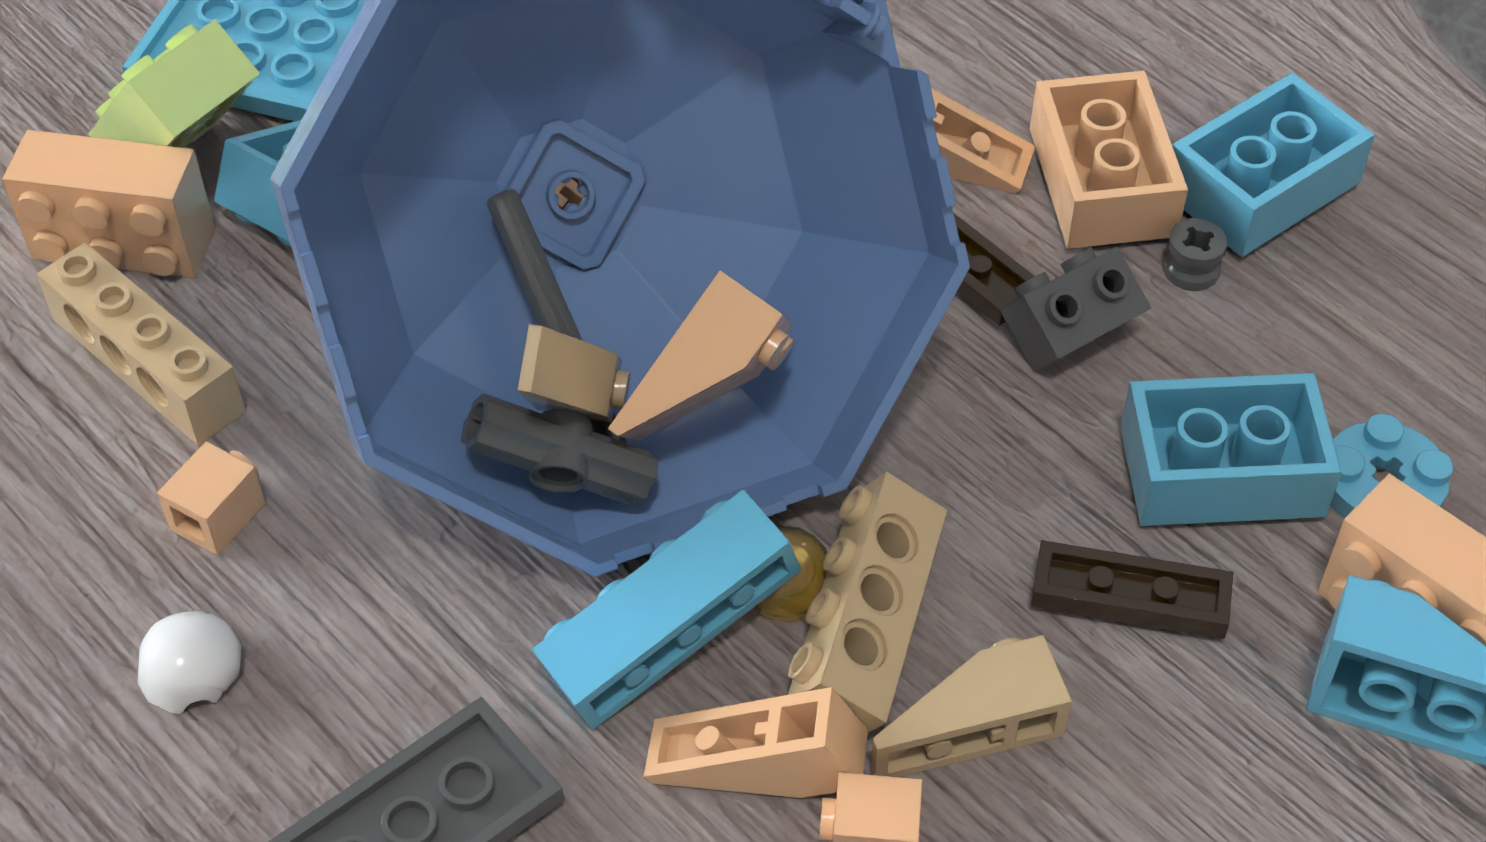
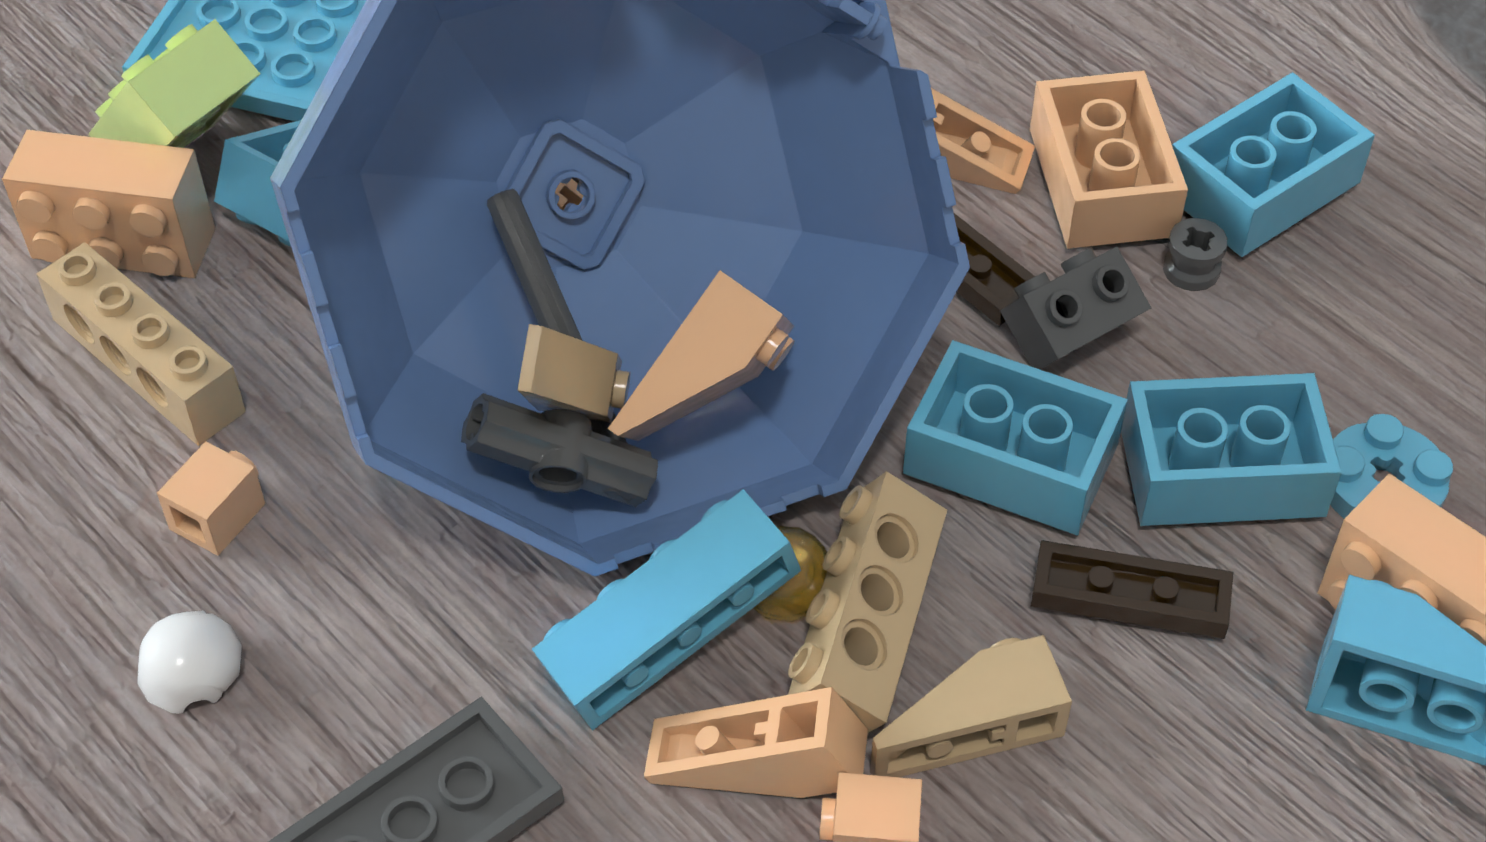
none -> medium azure brick [903,340,1128,536]

